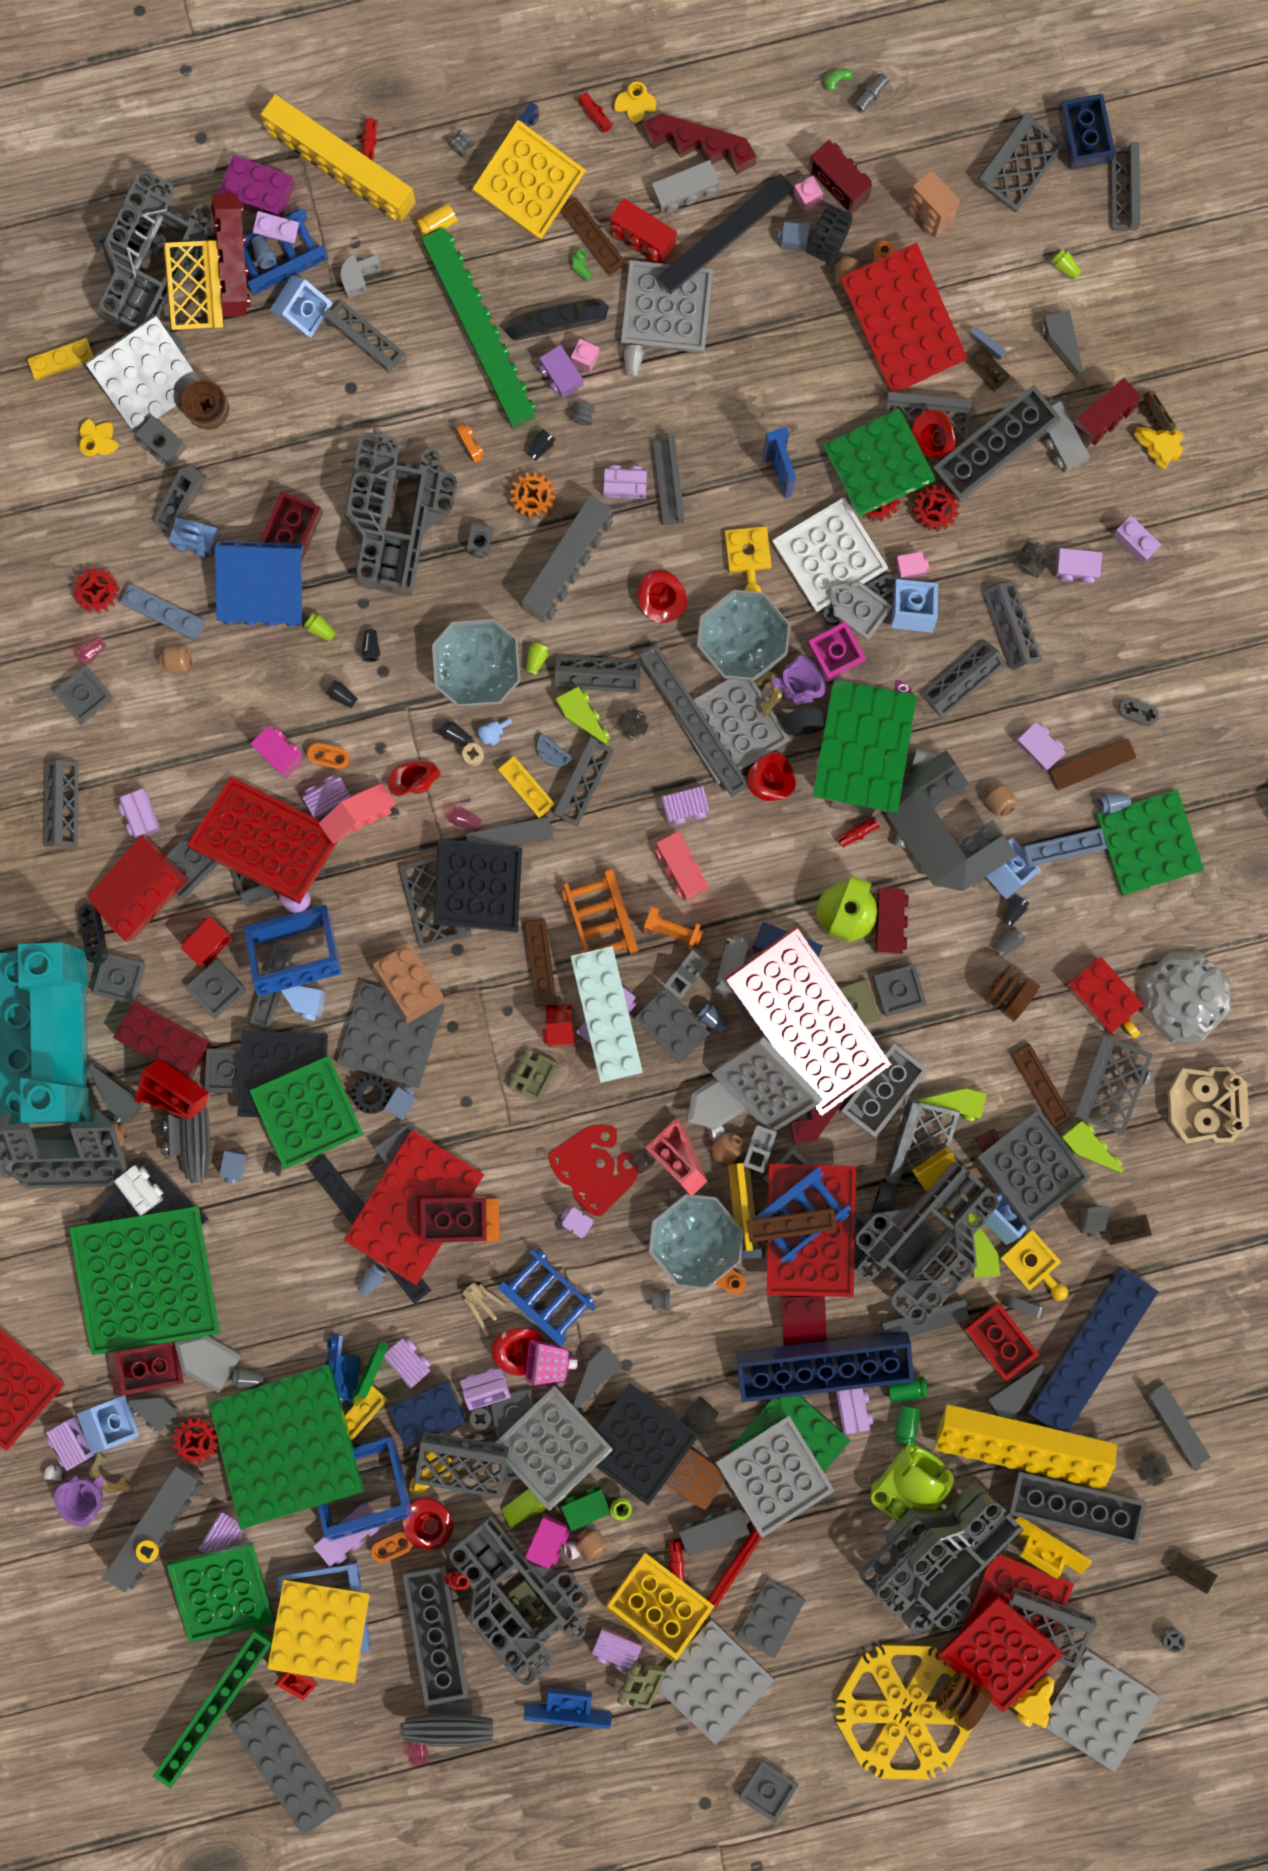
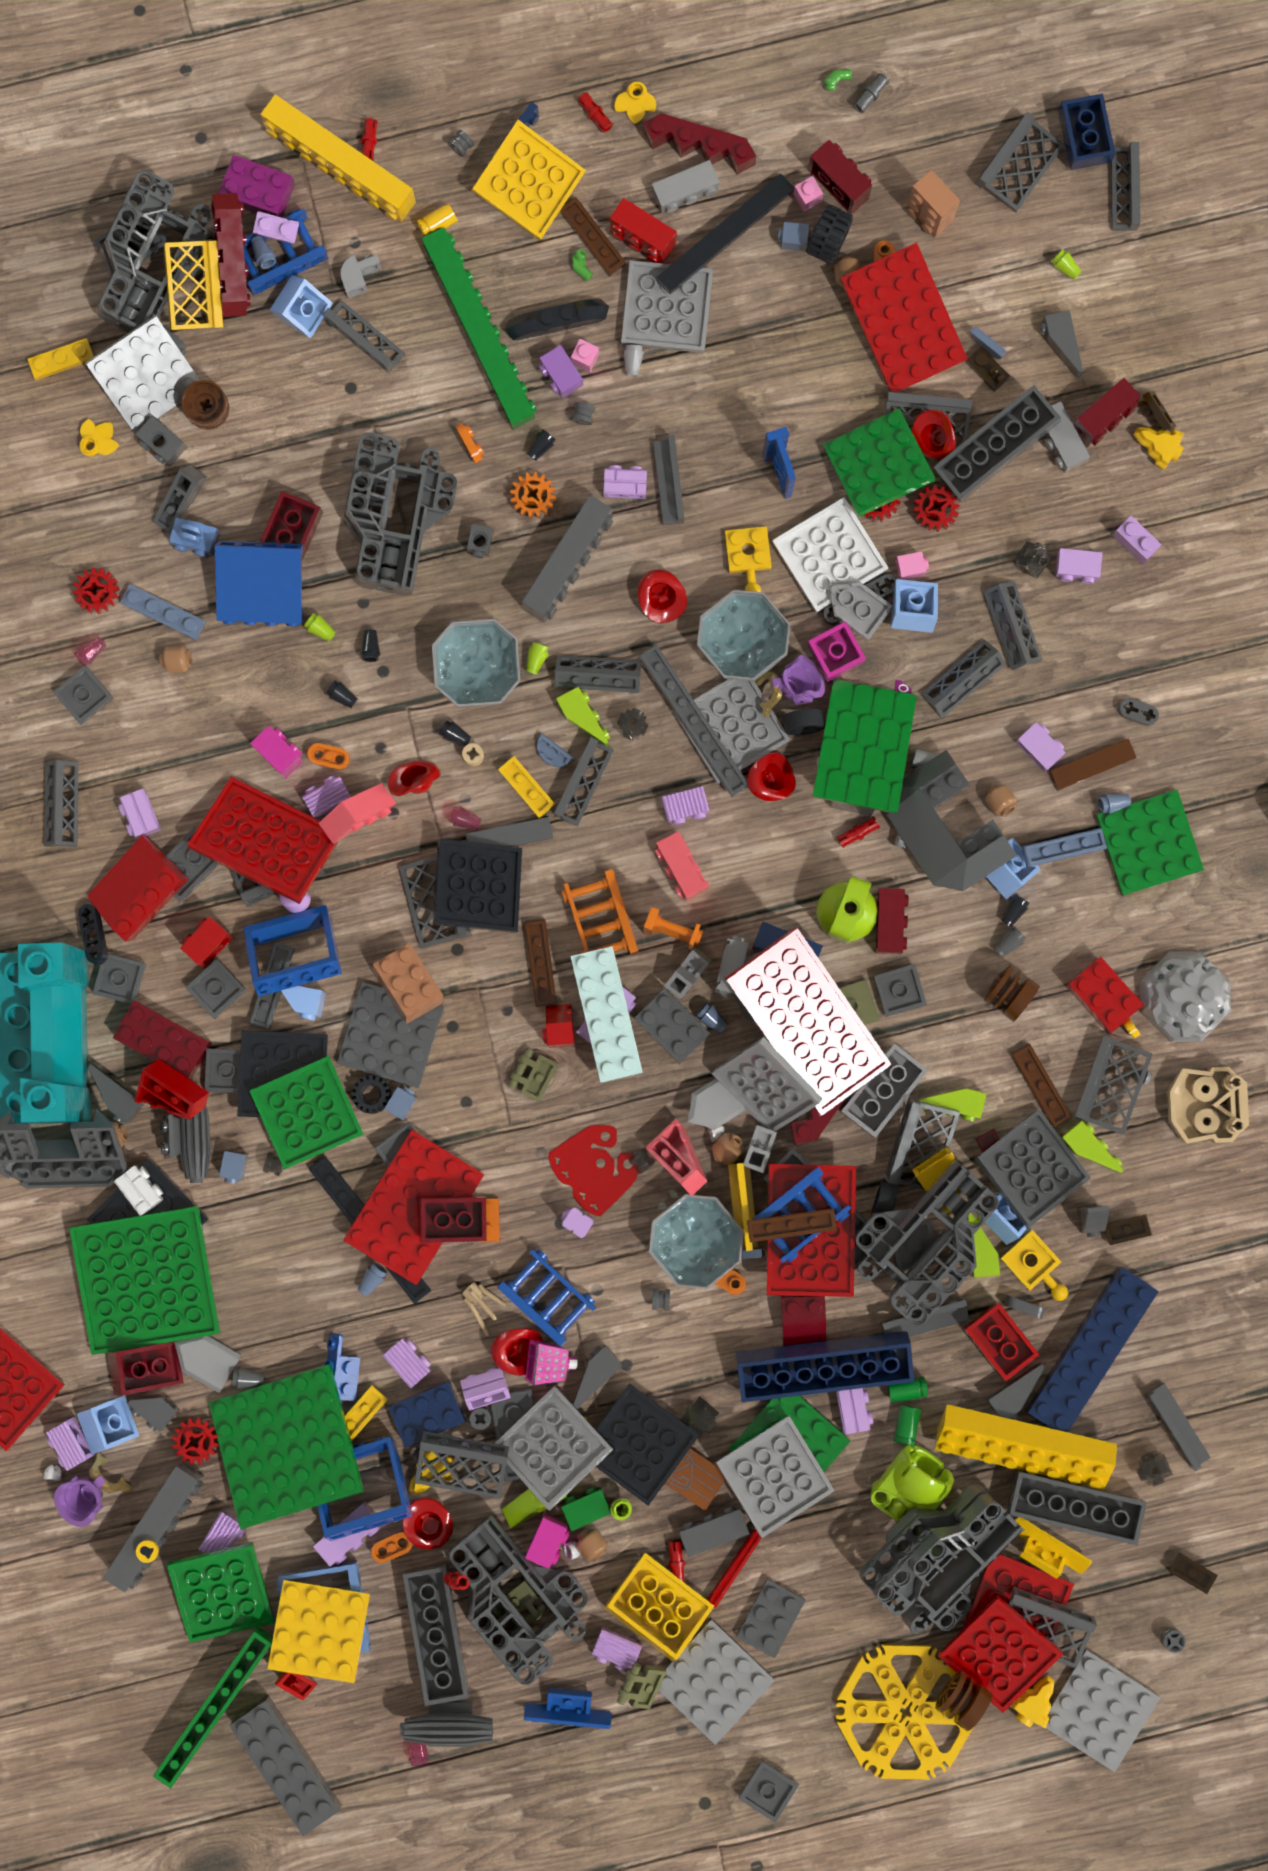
green tile [350,1339,389,1406] -> none
light blue piece [477,718,512,746] -> none

